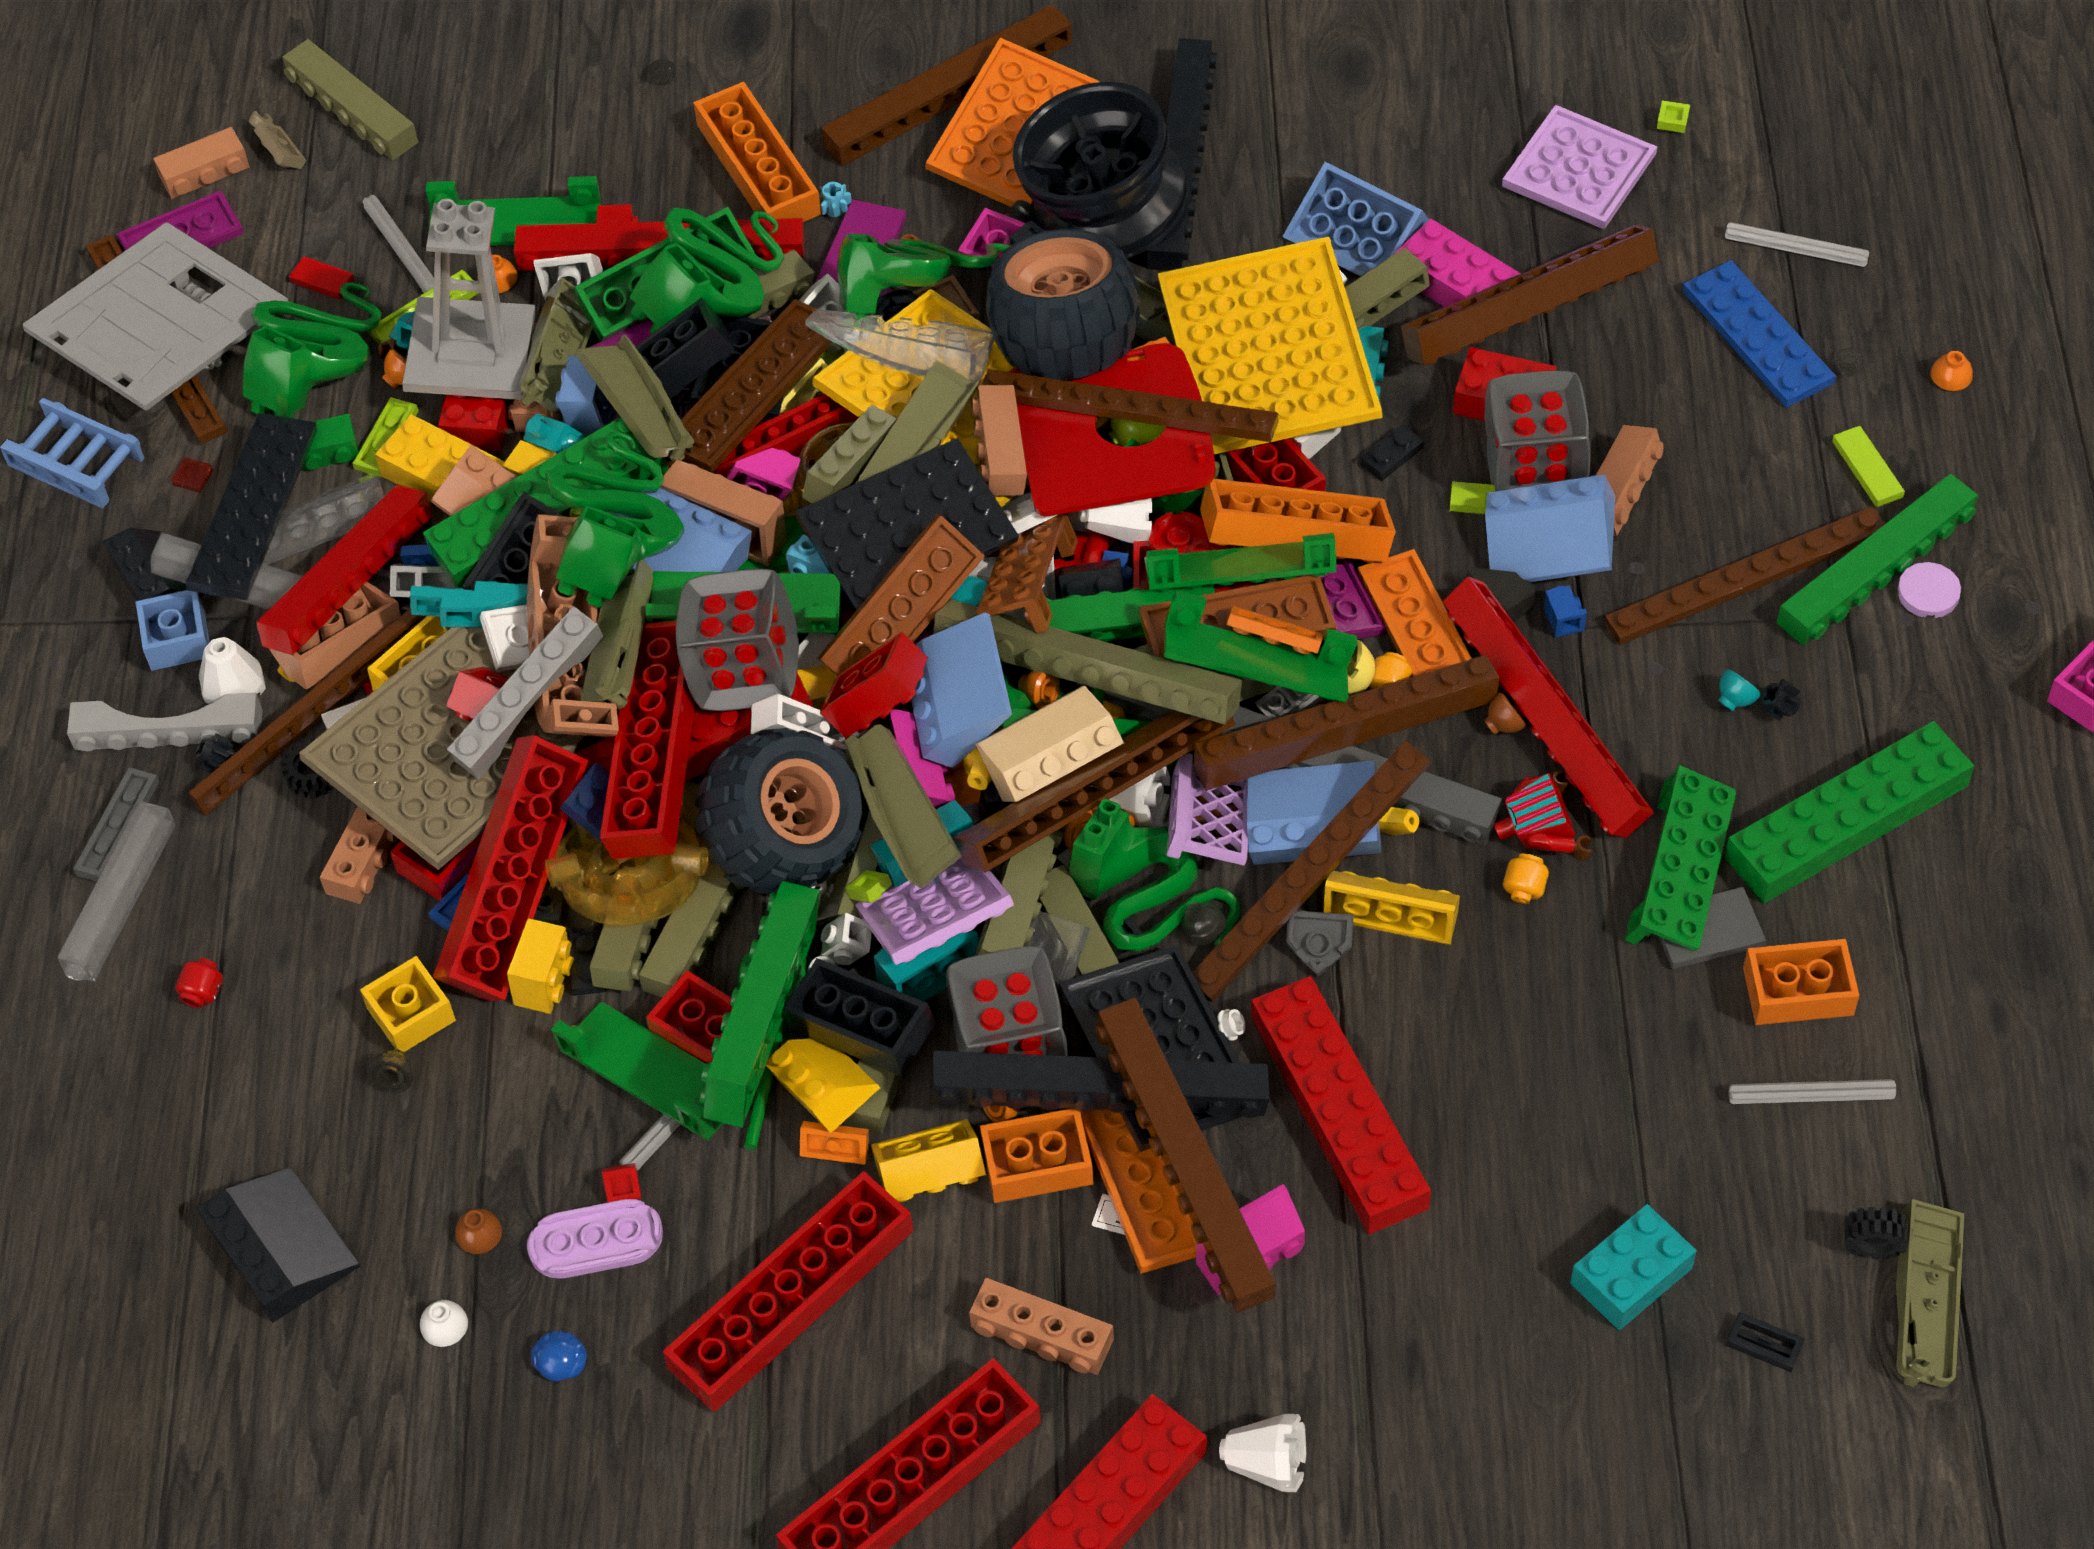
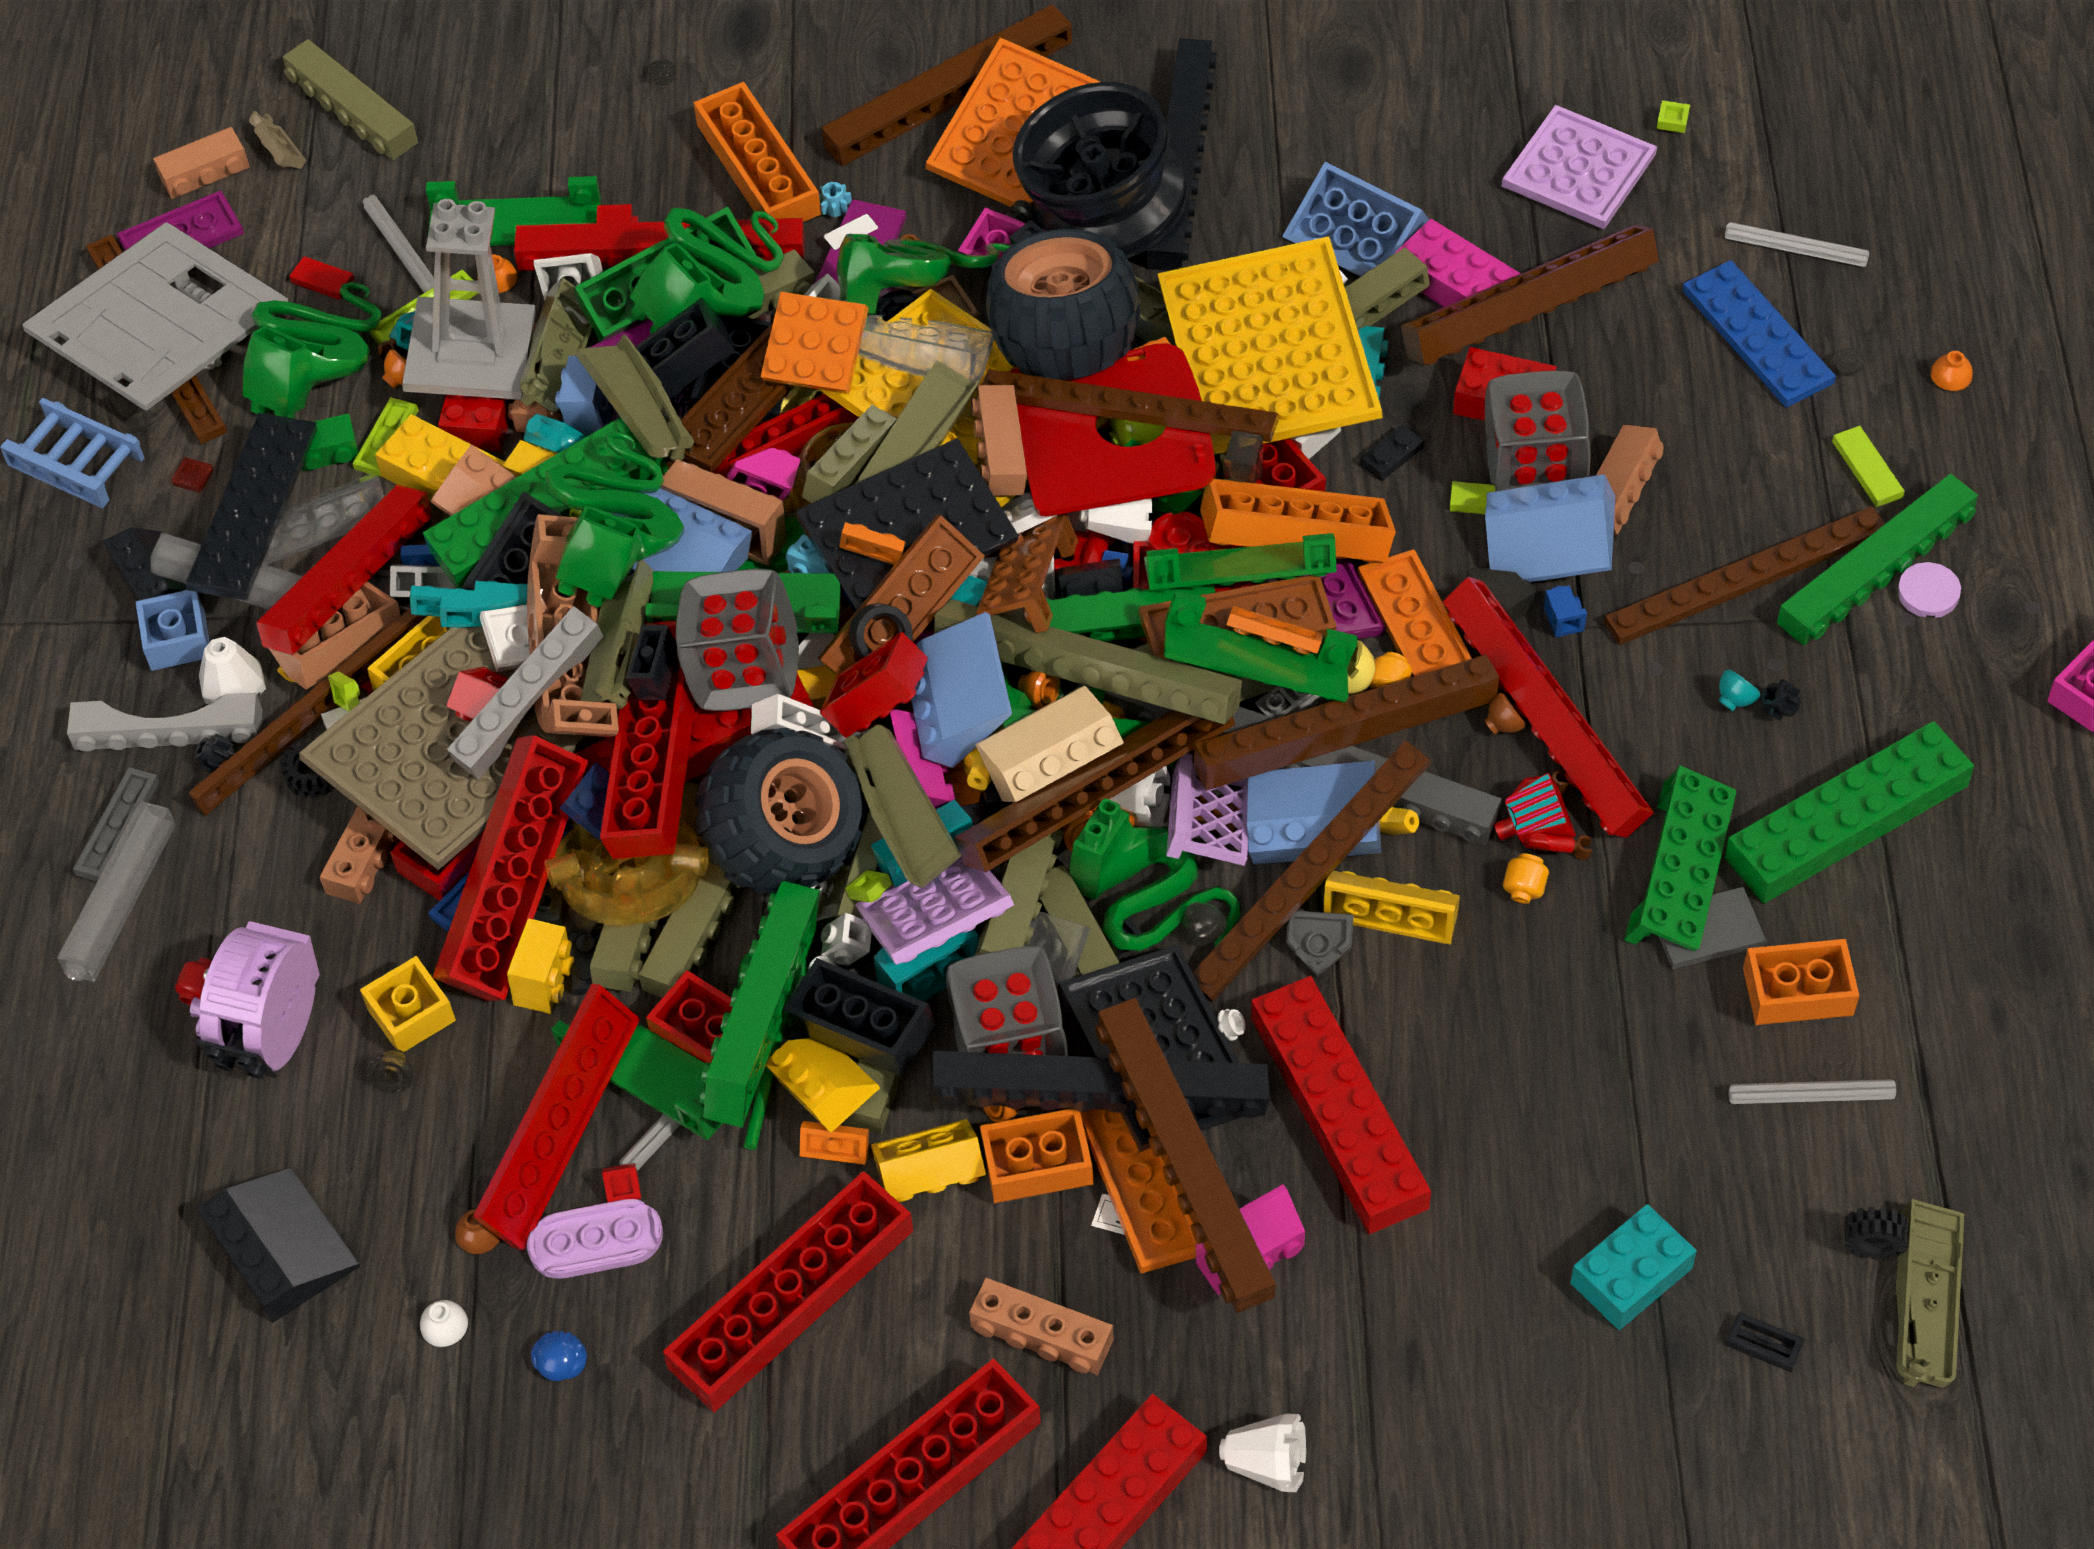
none -> lavender piece [190,921,320,1079]
none -> lime plate [328,671,360,712]
none -> red plate [473,984,640,1251]
none -> black brick [625,625,678,700]
none -> orange plate [761,292,869,394]
none -> white sticker [824,214,878,250]
none -> orange plate [839,522,905,565]
none -> black tyre [849,603,913,658]
none -> clear smoke slope [1225,430,1263,483]

